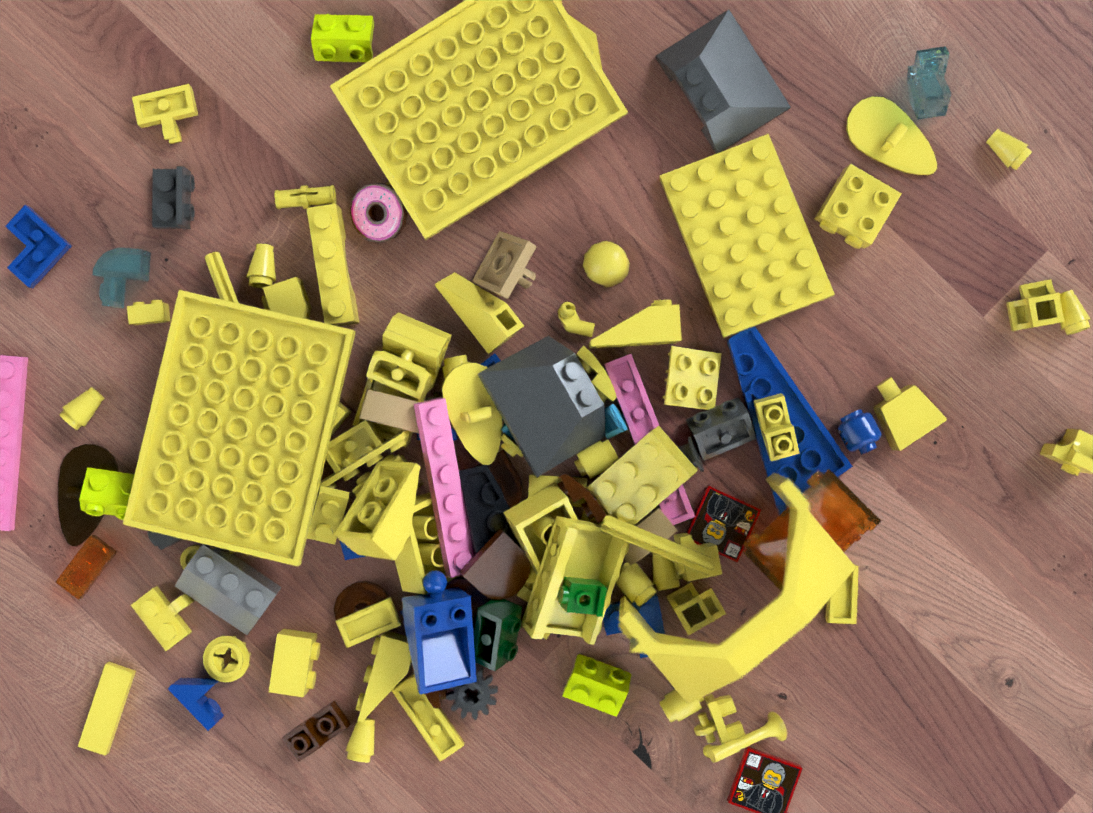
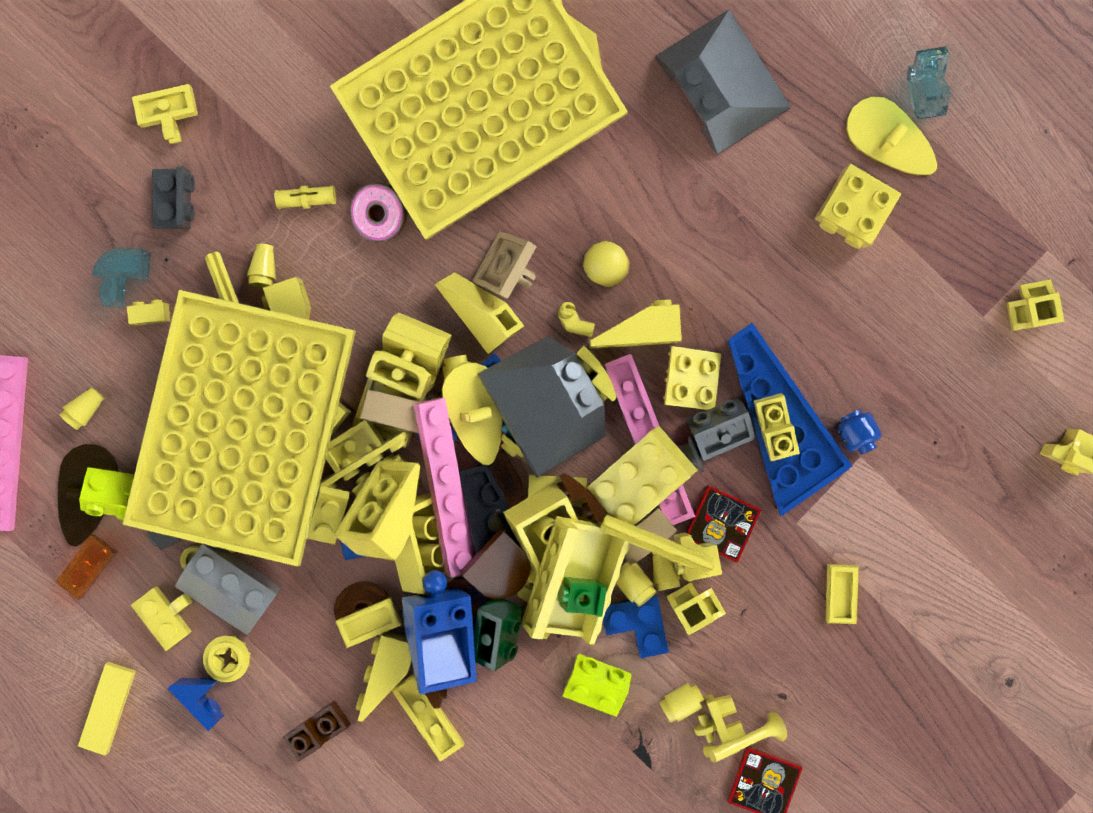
blue plate [5,205,72,288] -> none
light yellow brick [269,629,321,697] -> none
light yellow arch [306,203,360,326] -> none
neon yellow bracket [311,14,374,62] -> none
light yellow cone [345,717,375,763] -> none
dark grey gear [446,667,498,720] -> none
light yellow brick [574,439,619,479] -> none
medium azure slope [604,404,628,439] -> none
light yellow panel [618,472,856,704] -> none
light yellow plate [659,134,835,338] -> none
clear orange windscreen [742,469,881,592] -> none
light yellow torso [874,377,947,451] -> none
light yellow cone [986,129,1032,170] -> none
light yellow cone [1059,290,1091,335] -> none

